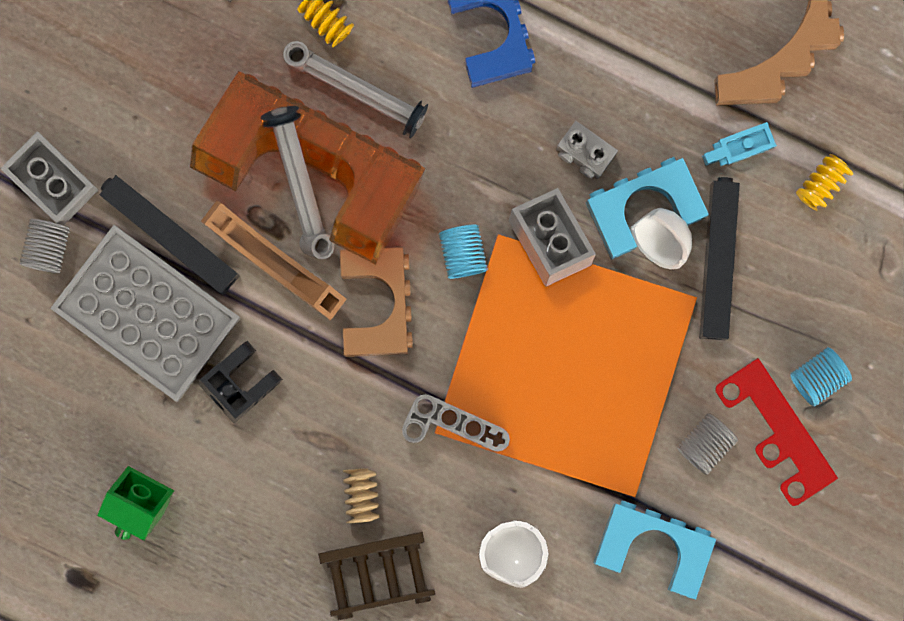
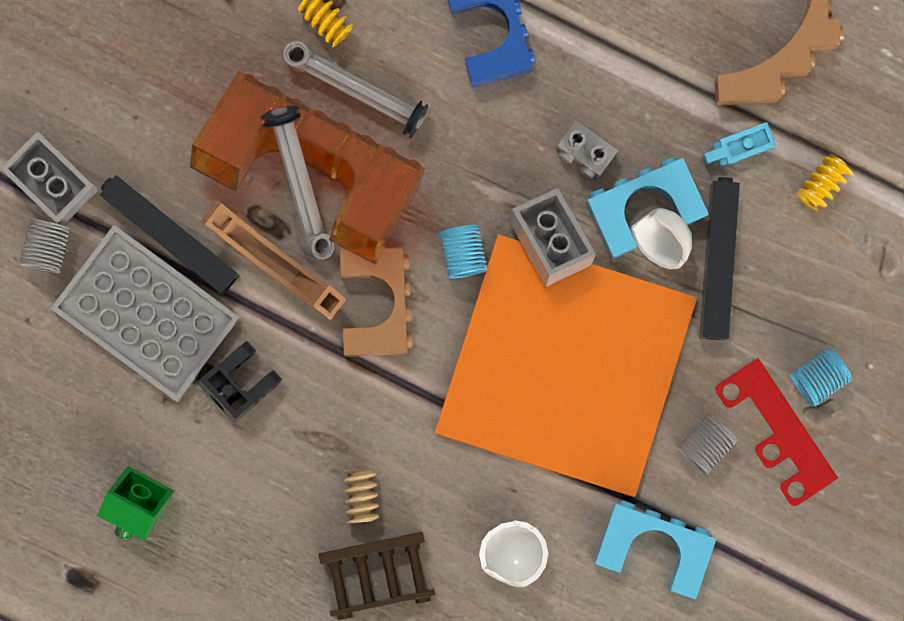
light grey beam [402,394,510,452] -> none

